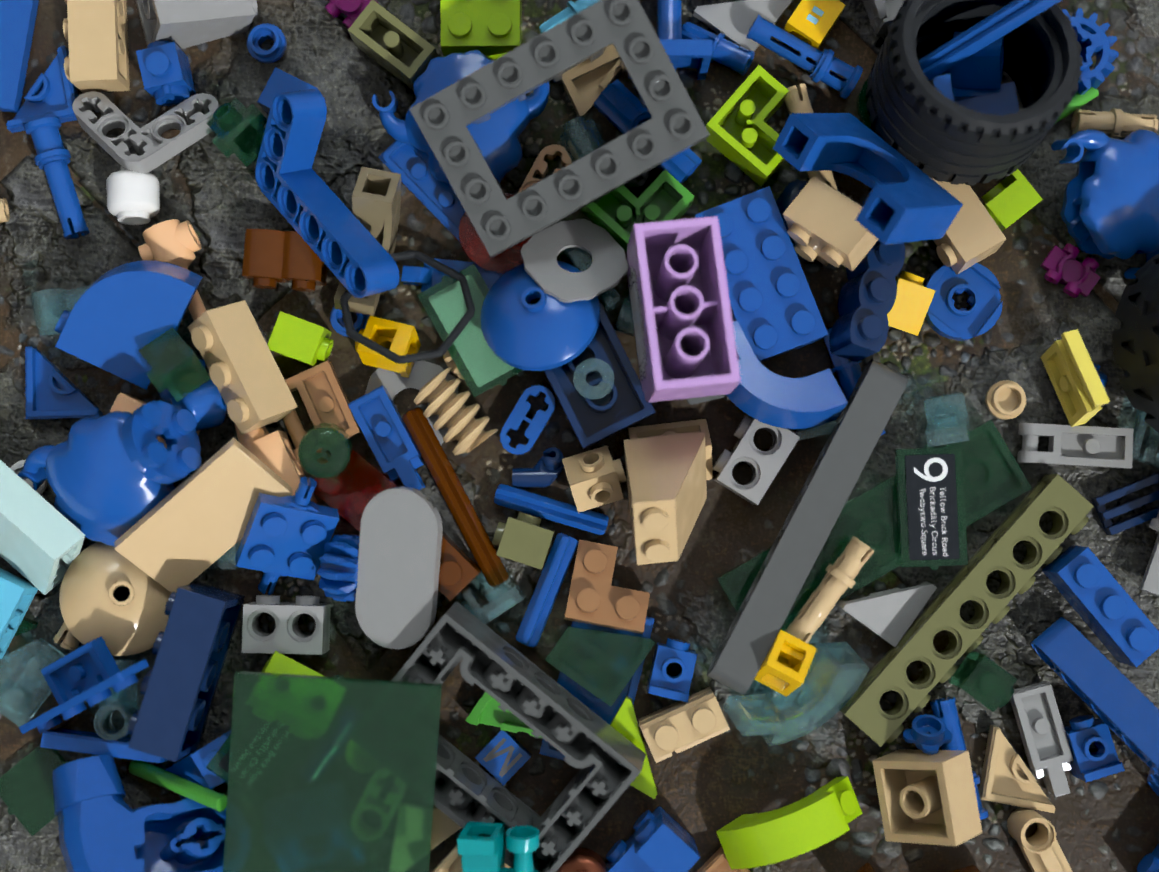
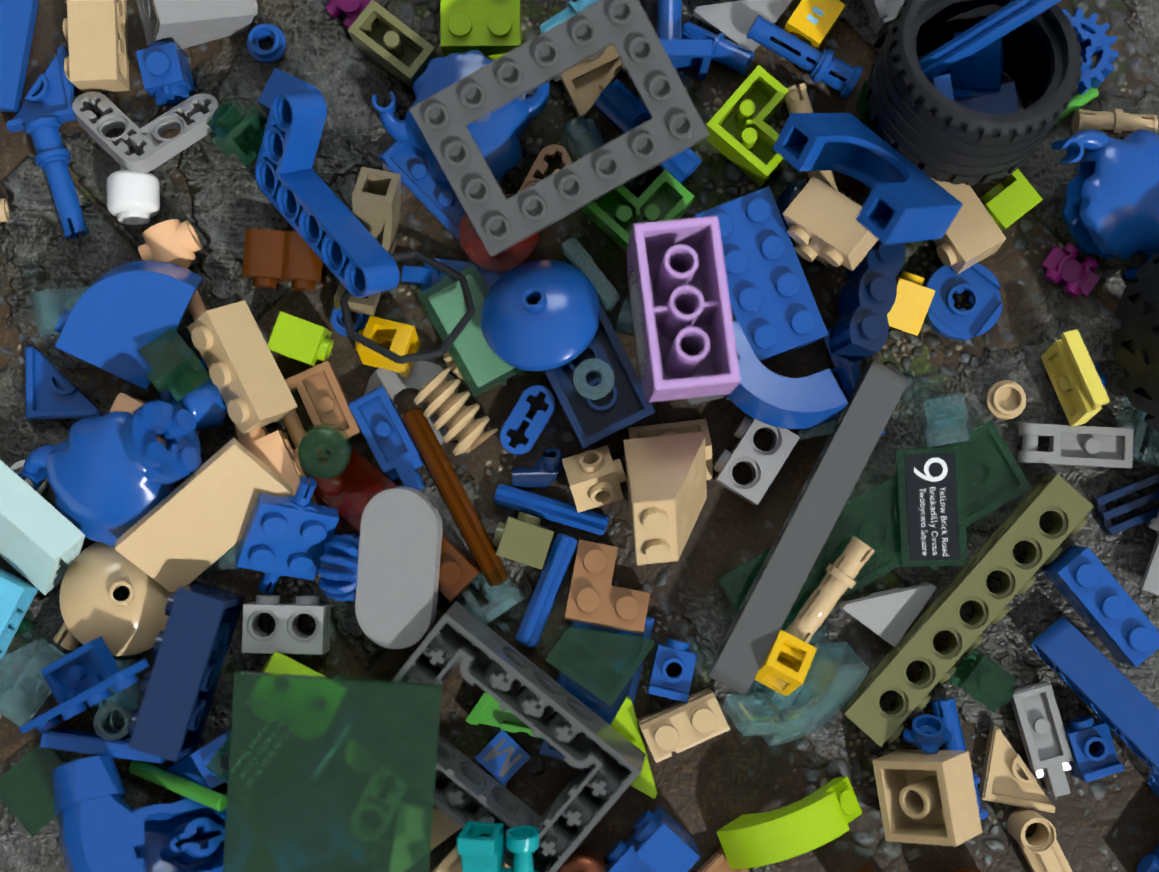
light grey piece [521,219,629,303] -> none

